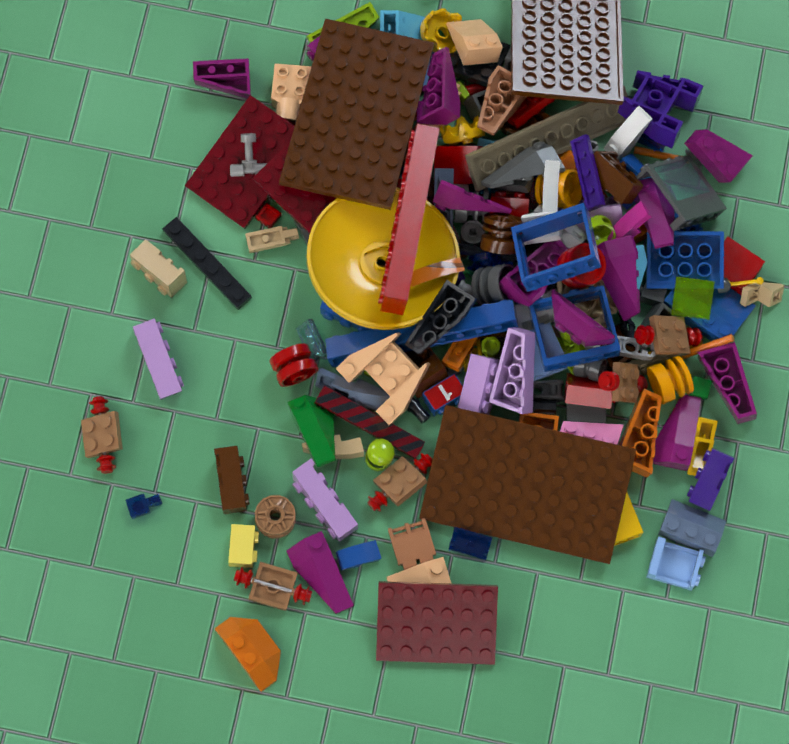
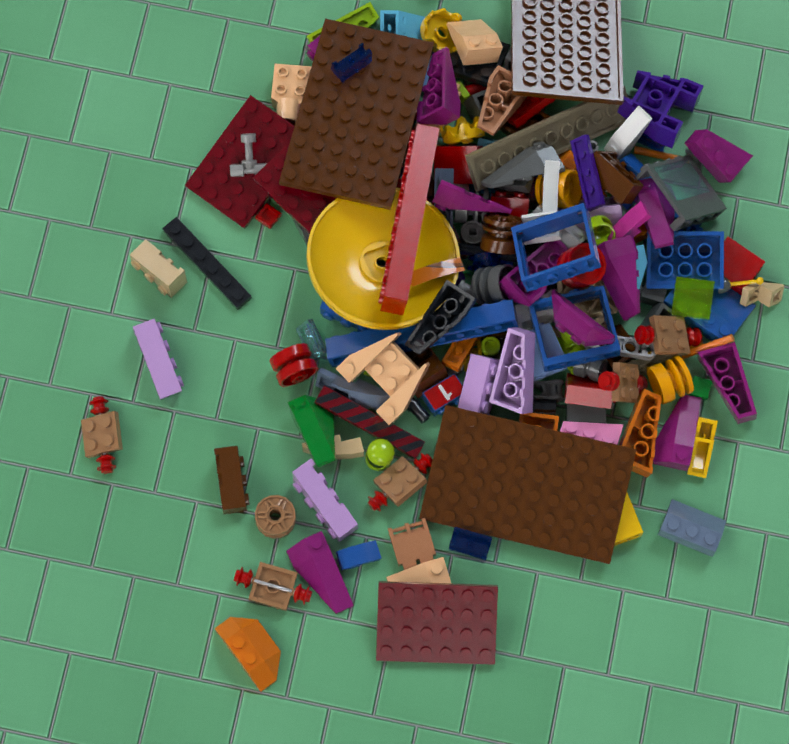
clear blue plate [125,493,162,519] -> none
magenta wedge [193,58,251,99] -> none
light yellow brick [228,524,259,568] -> none
tan hinge [245,226,299,254] -> none
black pin [618,312,636,346] -> none
light blue panel [646,537,706,591] -> none
dark purple wedge [687,448,734,511] -> none
none -> clear blue hinge [331,43,372,82]

